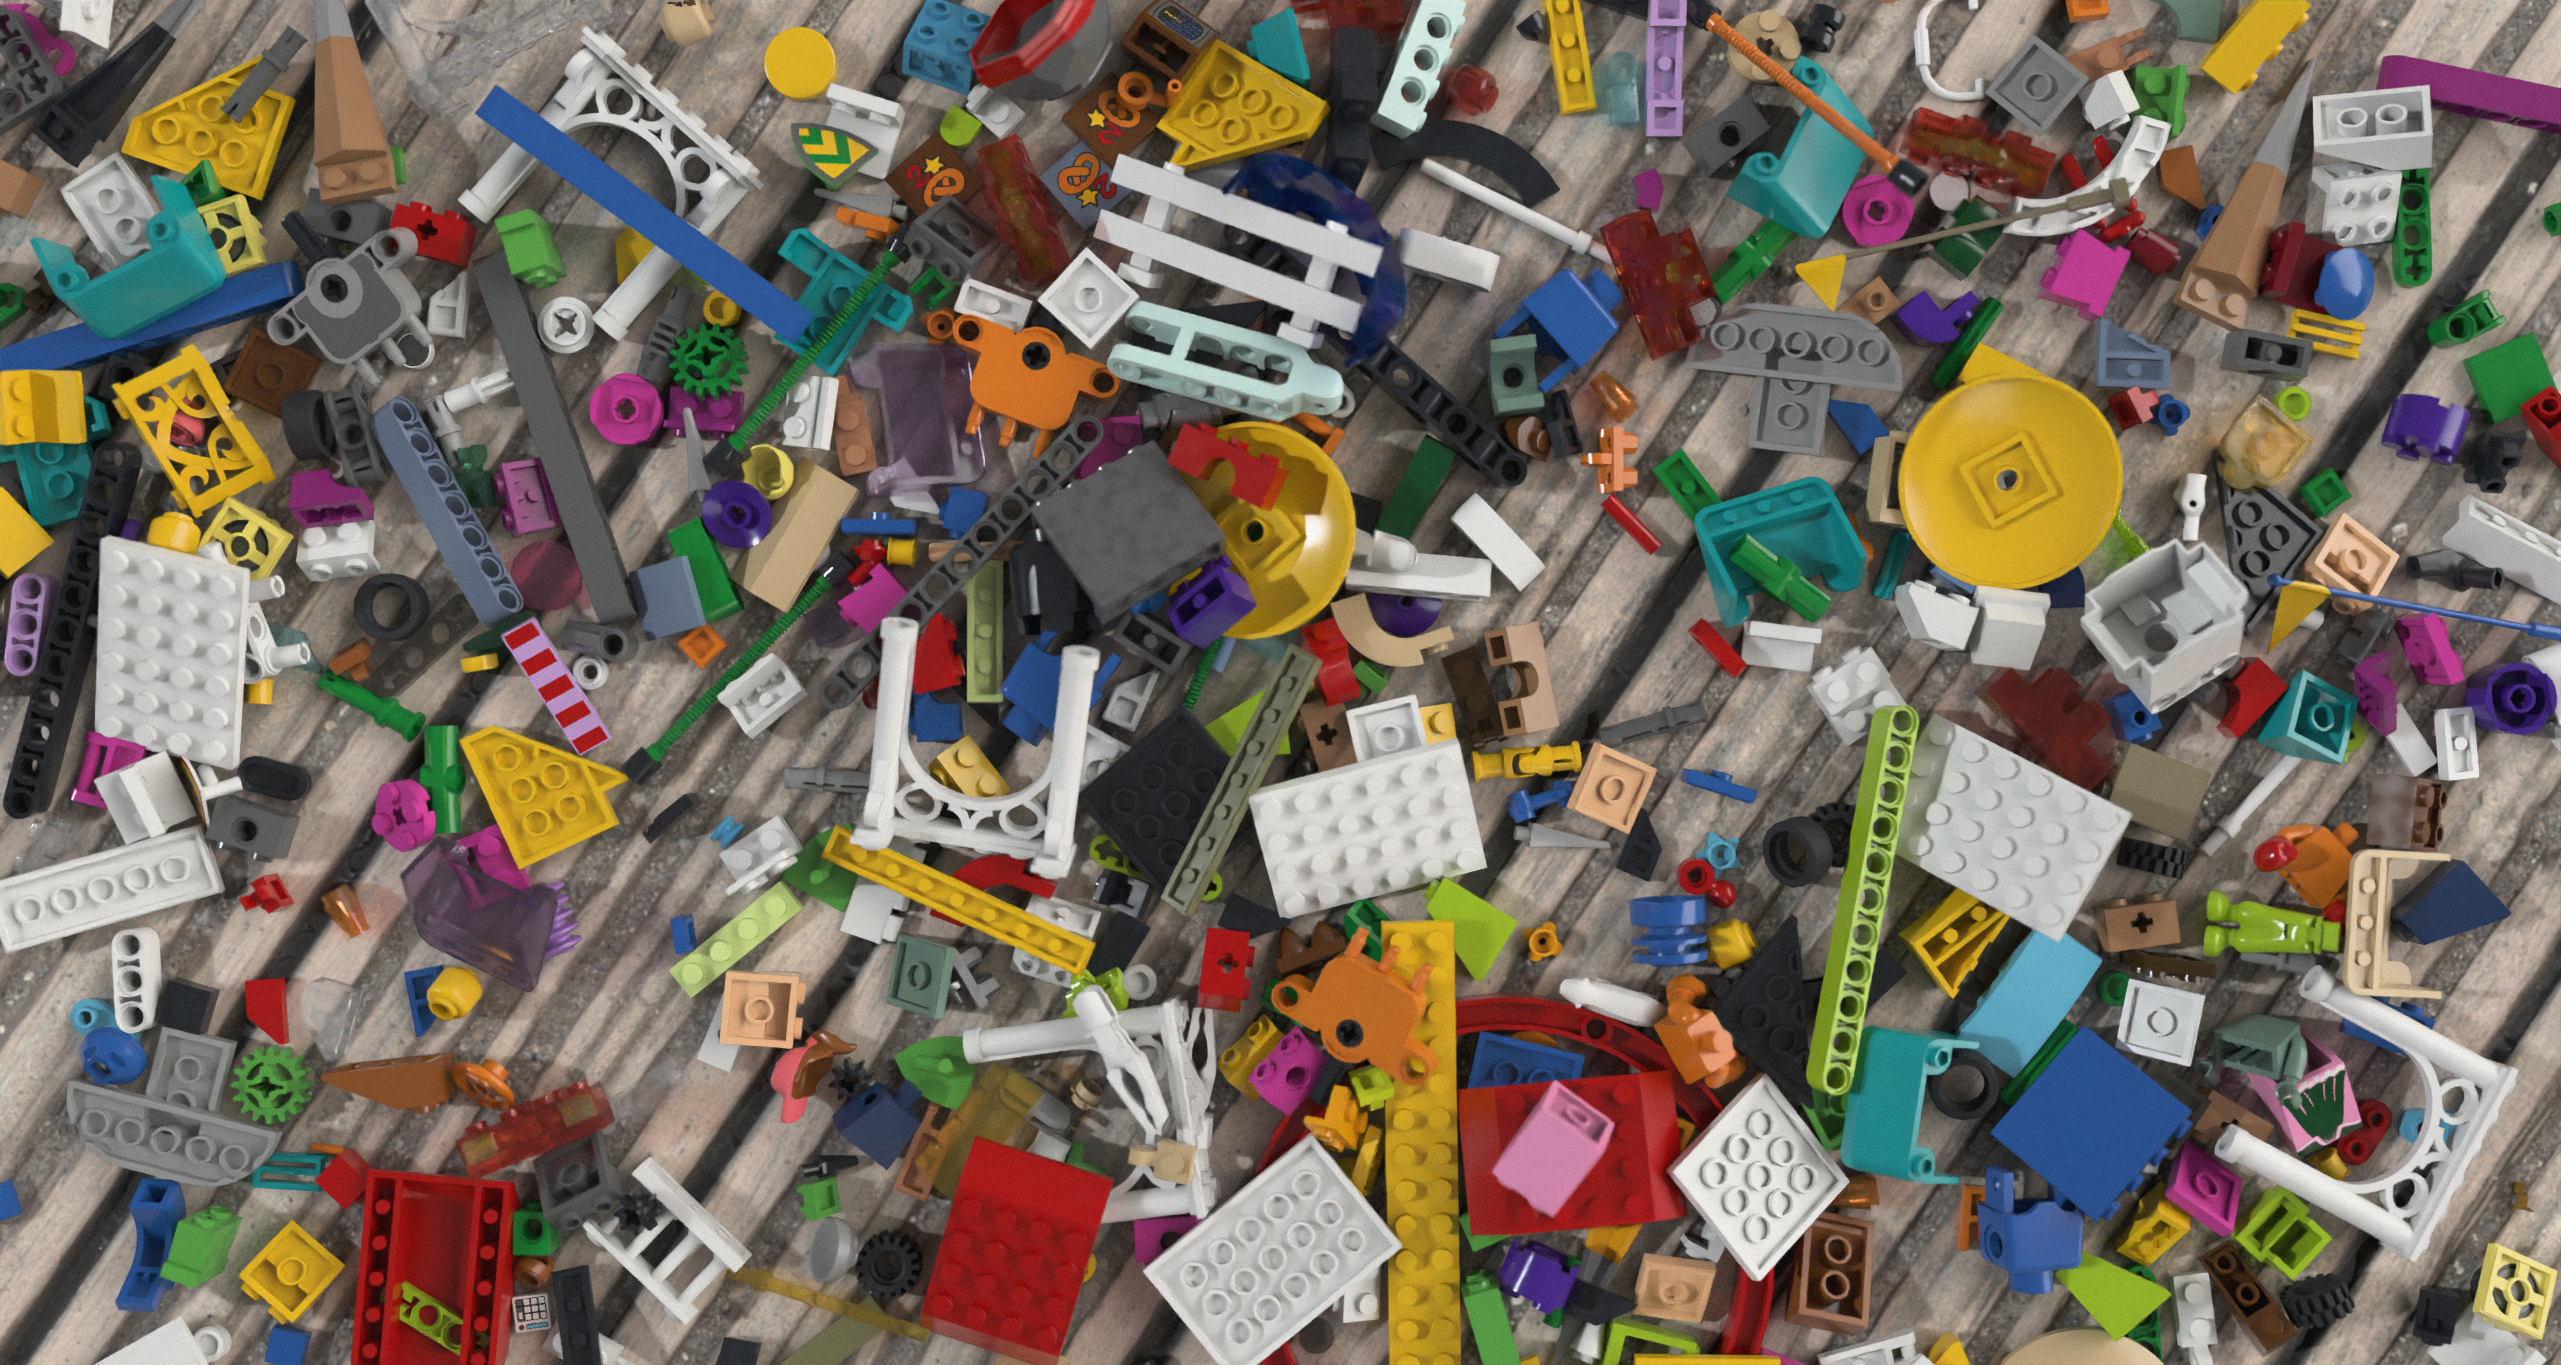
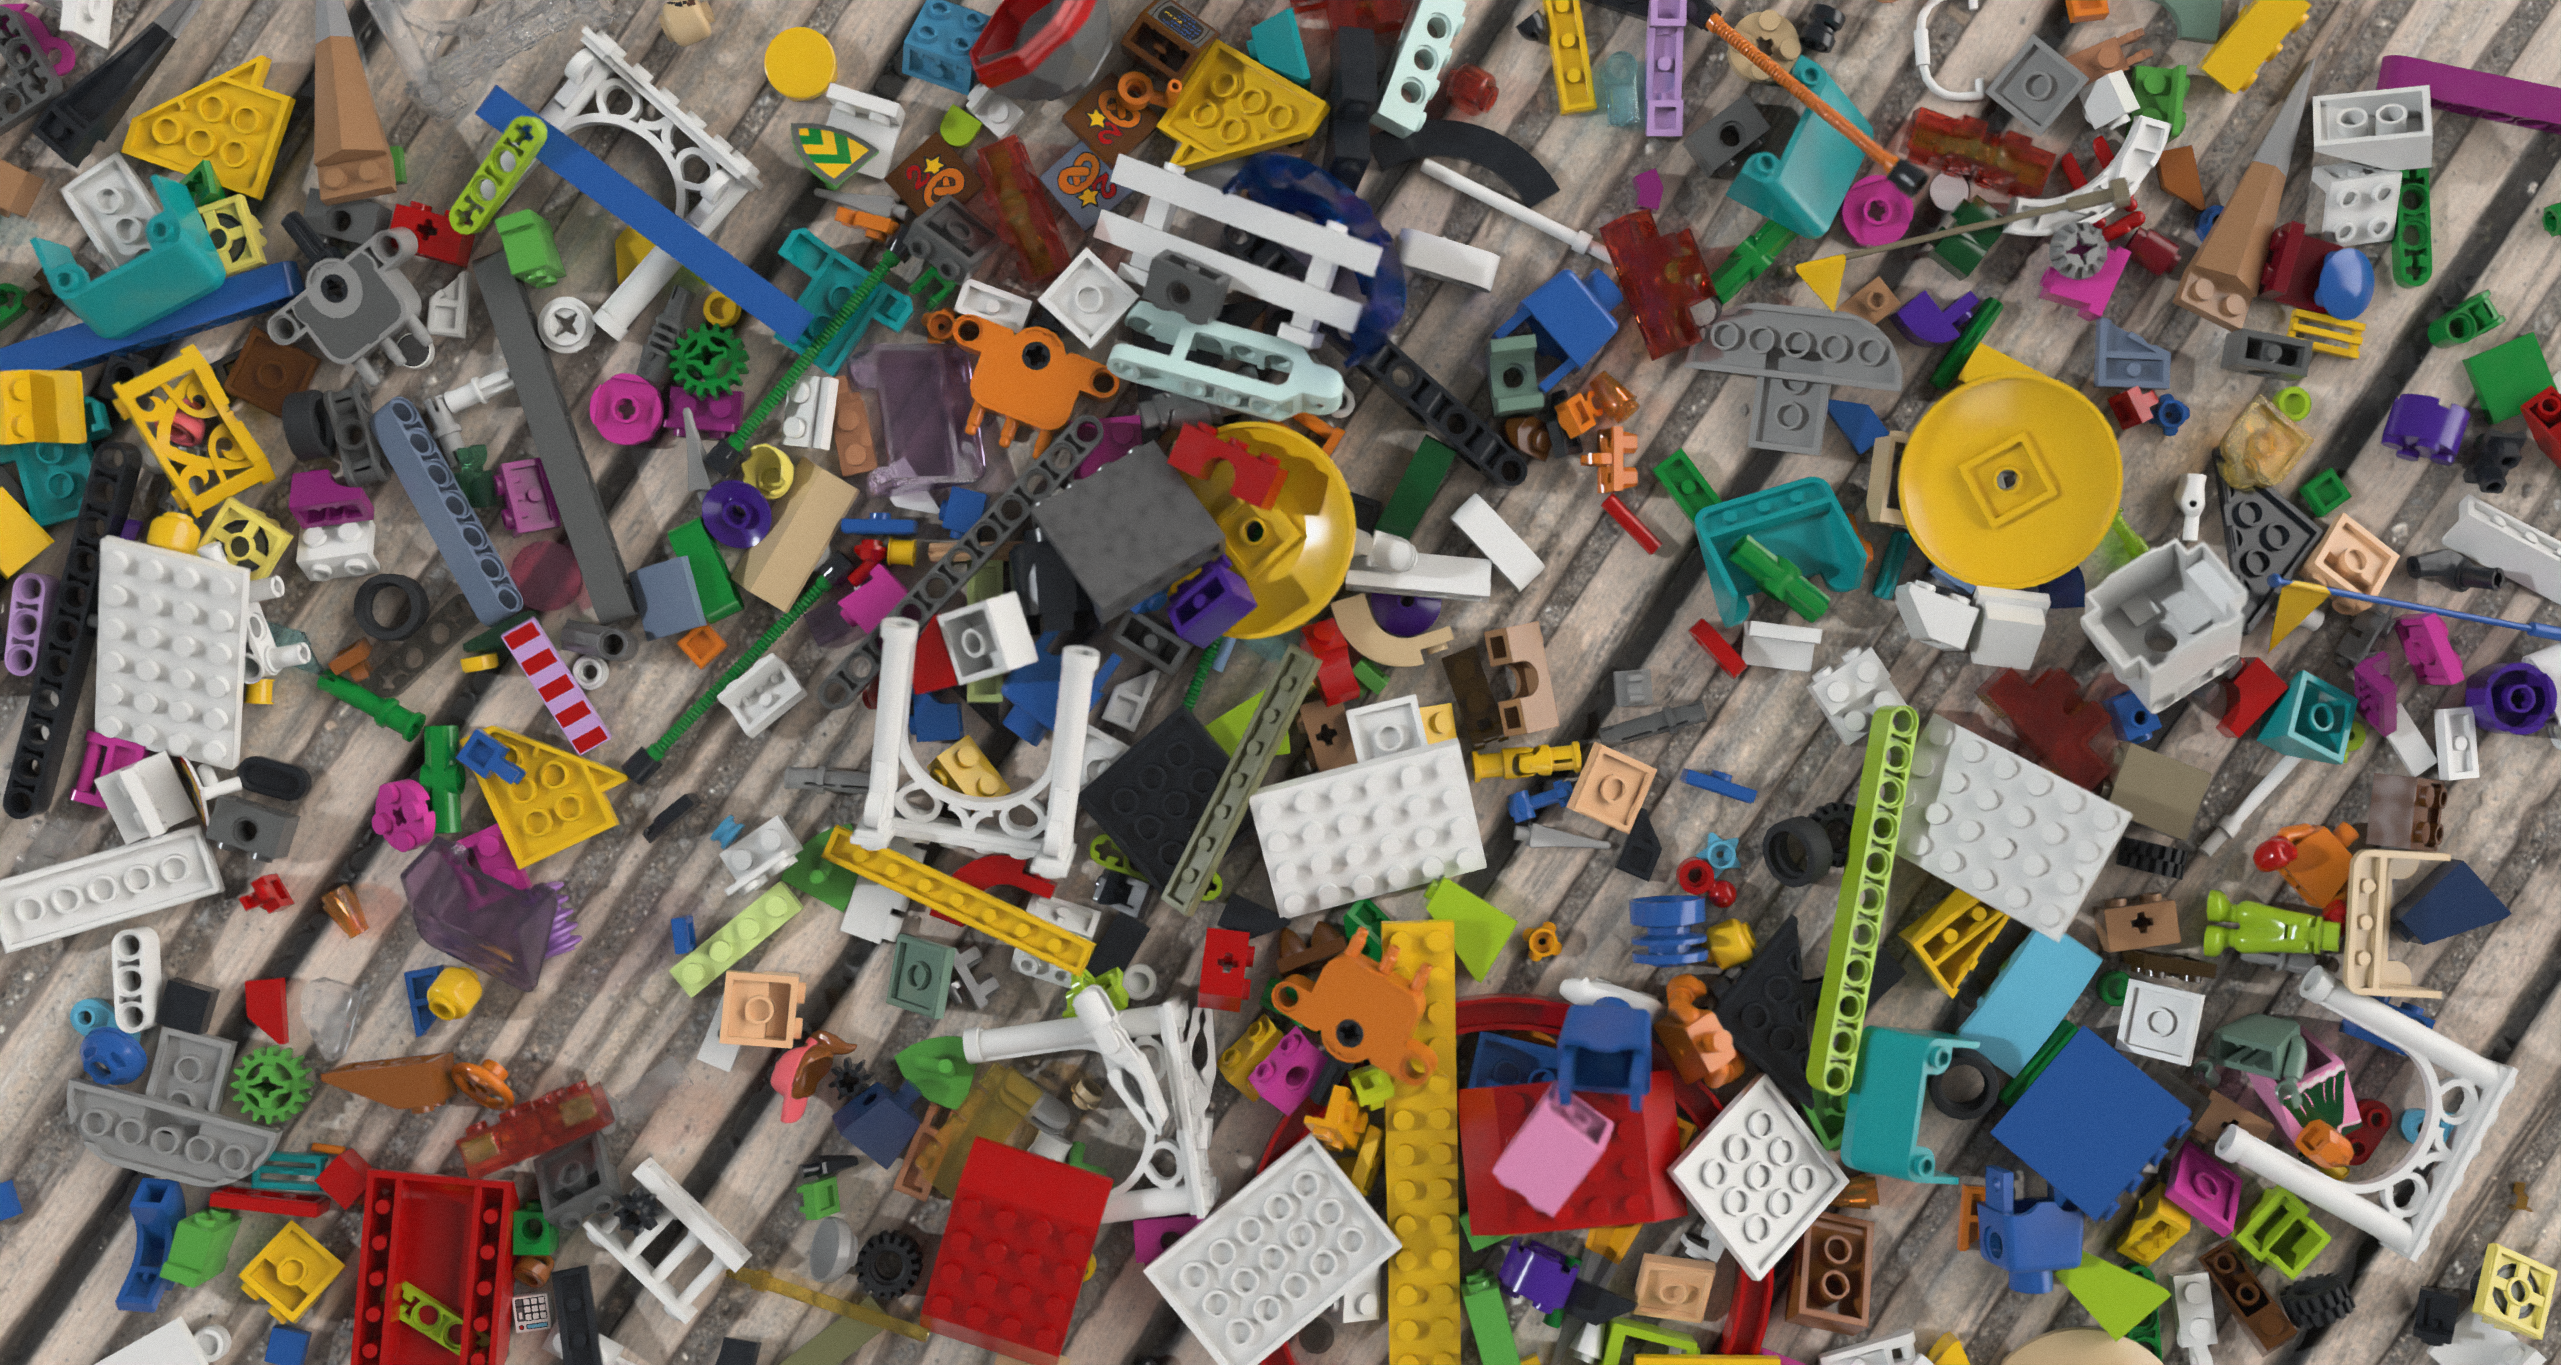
dark grey pin [220,25,308,124] -> none
tan plate [1128,1139,1197,1185] -> none
none -> red tile [209,1185,331,1218]
none -> lime beam [449,116,547,235]
none -> blue plate [456,729,527,784]
none -> white brick [937,591,1039,685]
none -> dark grey brick [1142,249,1232,325]
none -> orange plate [1555,391,1603,439]
none -> blue piece [1557,996,1651,1112]
none -> light grey tile [1613,669,1653,707]
none -> light grey gear [2049,221,2109,280]
none -> orange rock [2295,1119,2354,1169]

